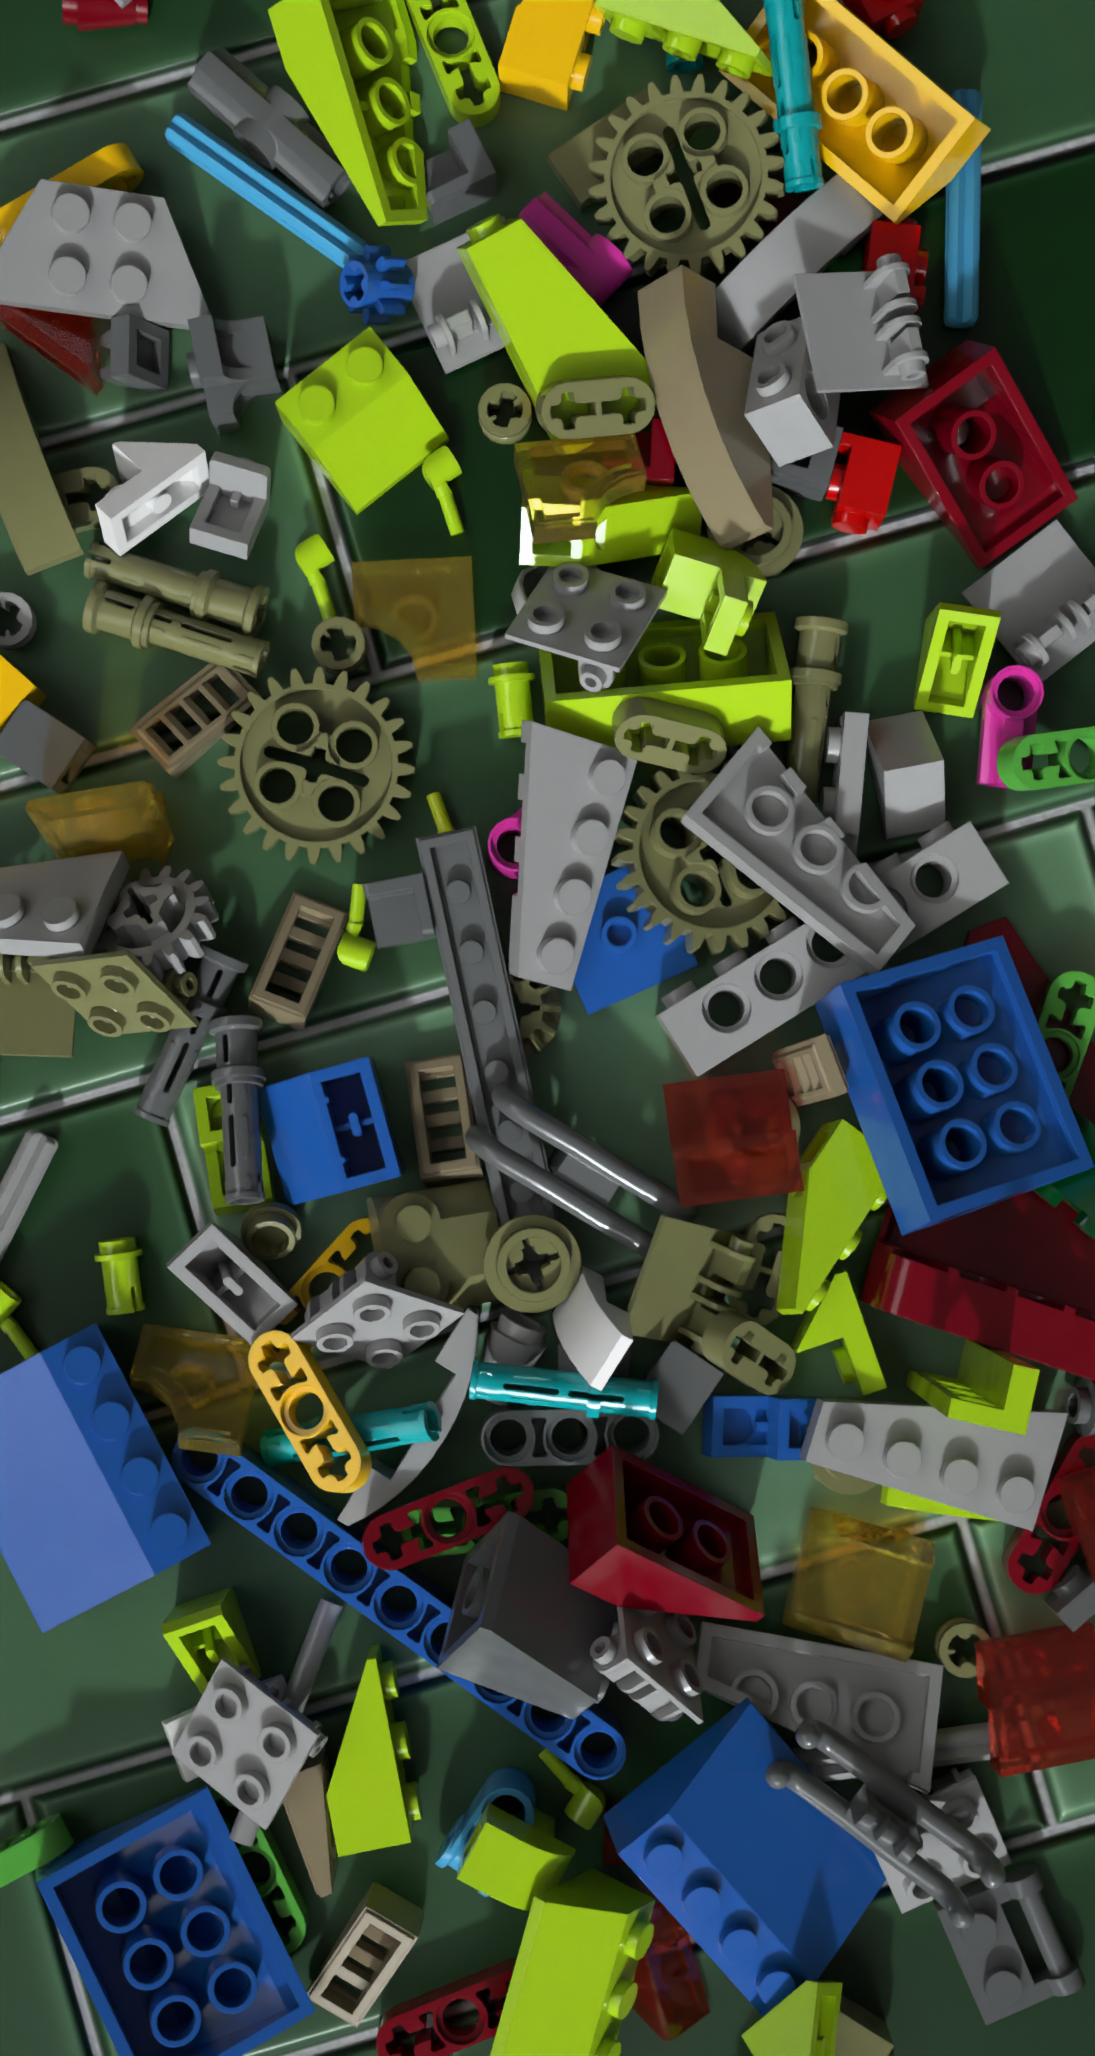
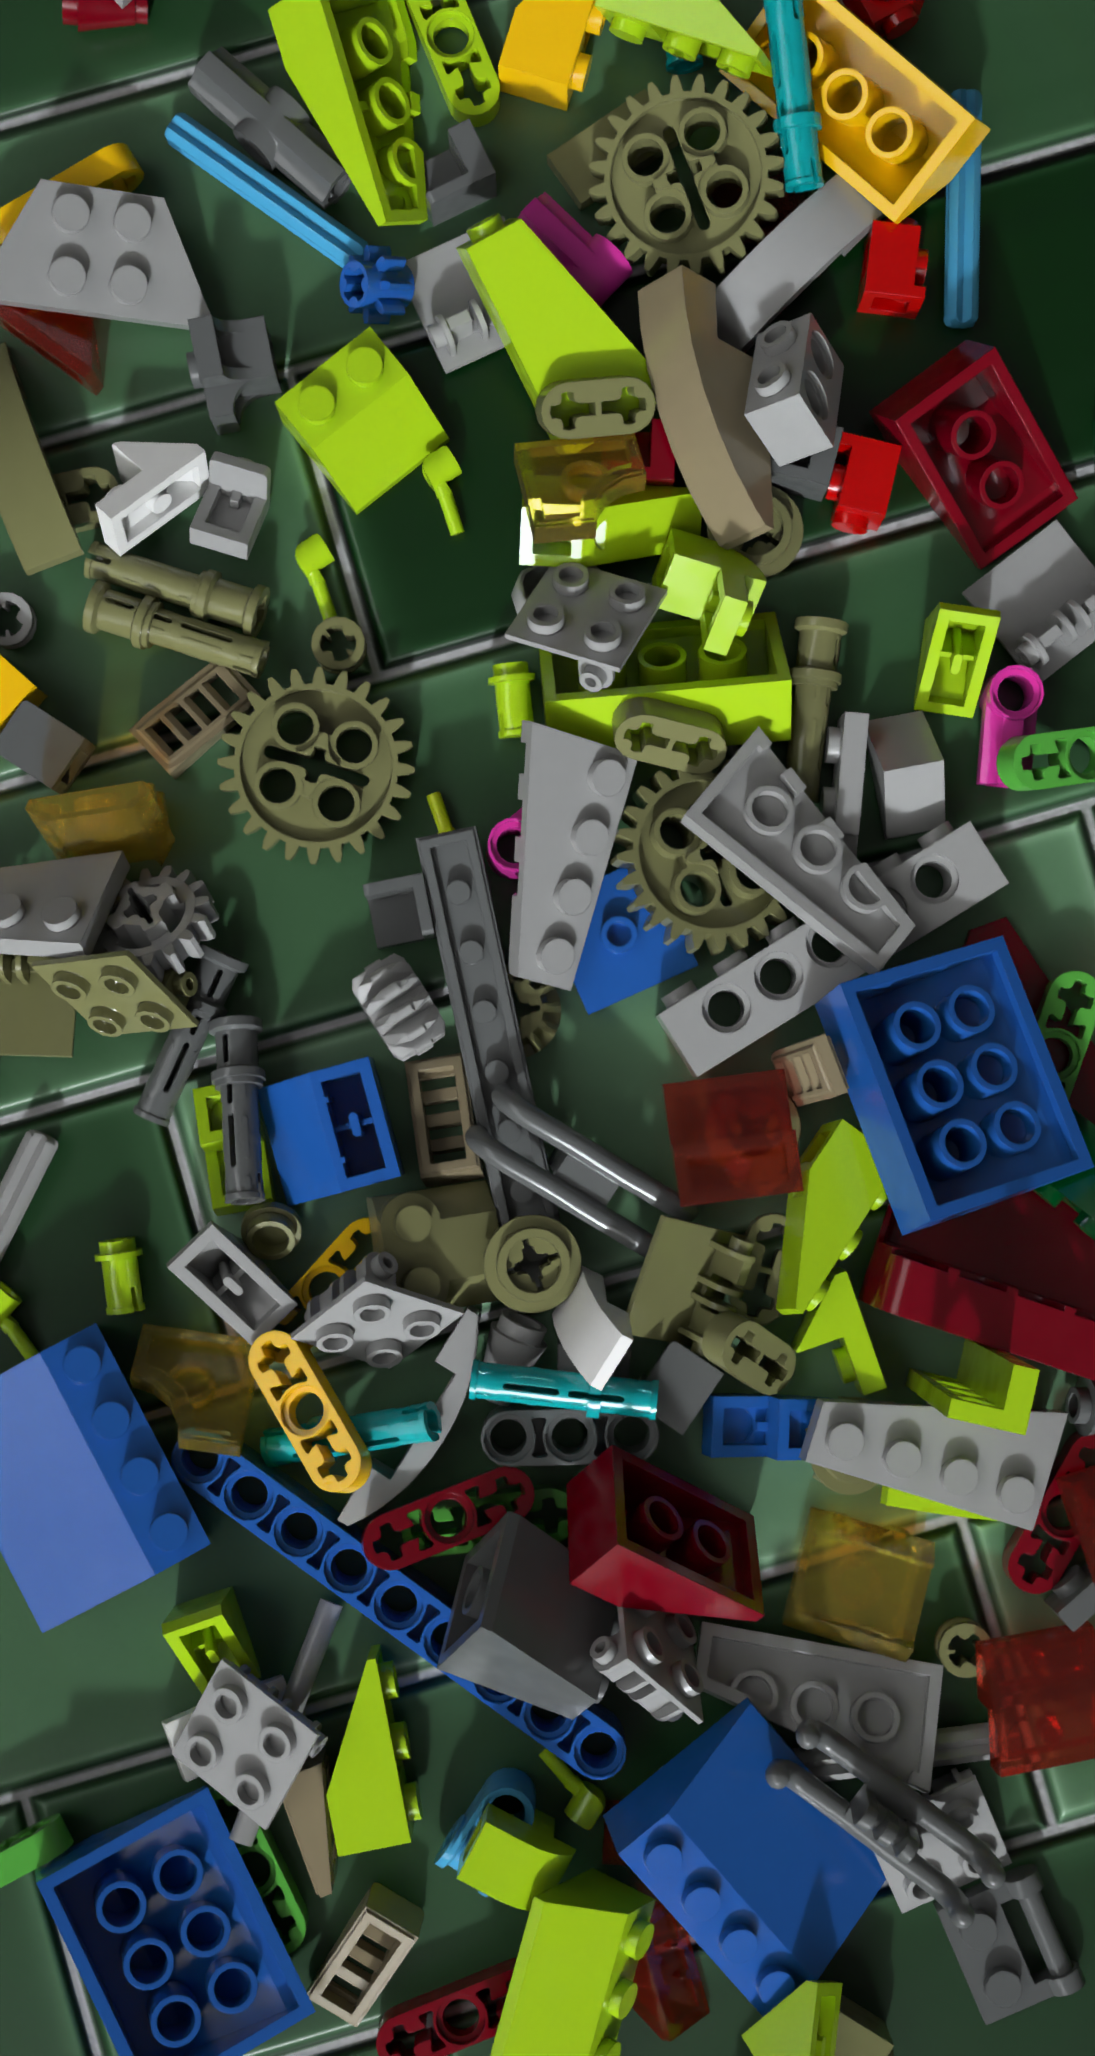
dark grey tile [99,313,169,393] -> none
dark tan slope [248,892,349,1031] -> none
lime hand [337,884,377,972] -> none
clear yellow tile [351,556,478,682] -> none
olive bush [478,383,532,444] -> none
light grey hinge [792,253,929,393] -> none
none -> light grey gear [352,953,445,1062]

